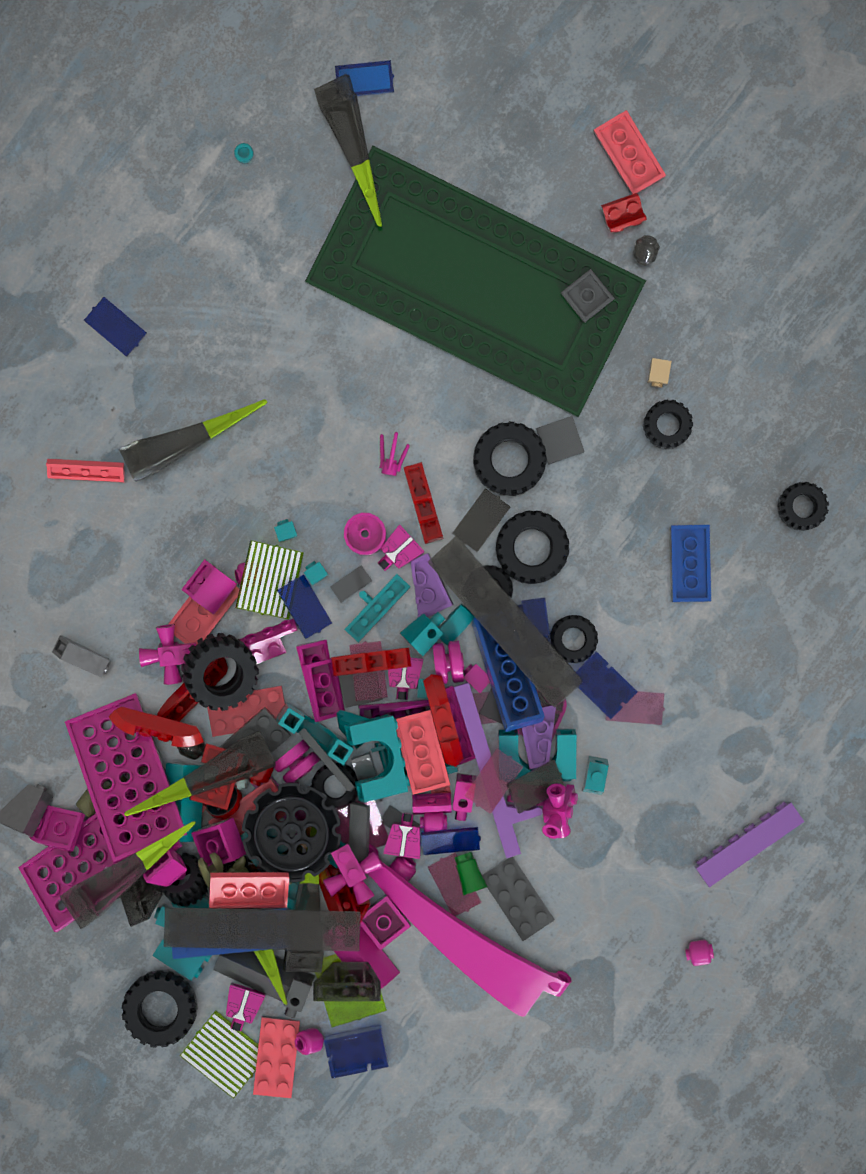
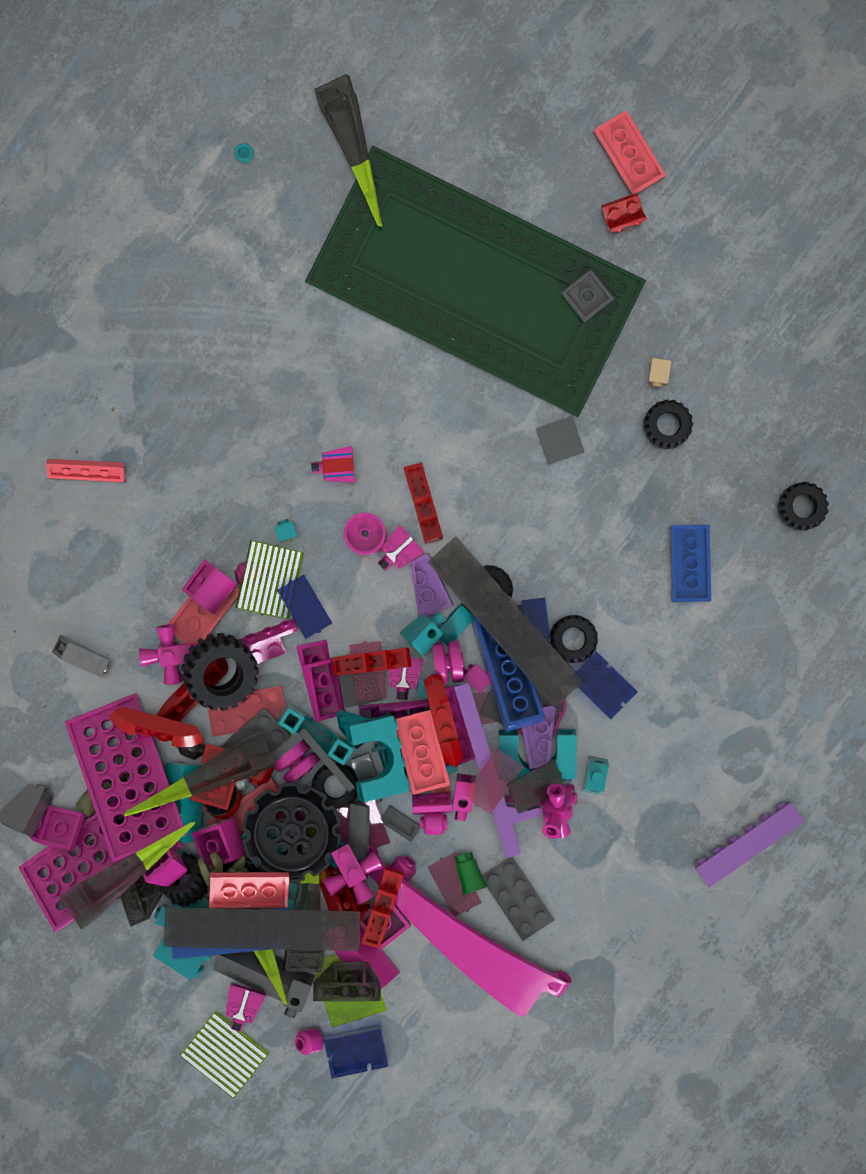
clear blue piece [84,297,147,357] -> none
clear smoke plate [119,399,267,482] -> none
black tyre [121,971,197,1048] -> none
coral plate [253,1017,300,1098] -> none
teal plate [303,561,329,585] -> none
dark grey tile [330,565,372,602] -> none
clear blue piece [335,60,394,98] -> none
teal plate [344,574,411,643] -> none
dark pink plant [379,432,410,476] -> none
dark pink torso [383,813,421,859] -> none
clear blue piece [420,827,481,855] -> none
clear smoke piece [452,488,510,552] -> none
black tyre [473,421,547,496] -> none
black tyre [496,510,569,584] -> none
clear pink piece [605,689,665,725] -> none
clear smoke head [632,235,660,265] -> none
dark pink head [685,939,714,966] -> none
none -> torso [311,446,355,484]
none -> red slope [361,867,404,949]

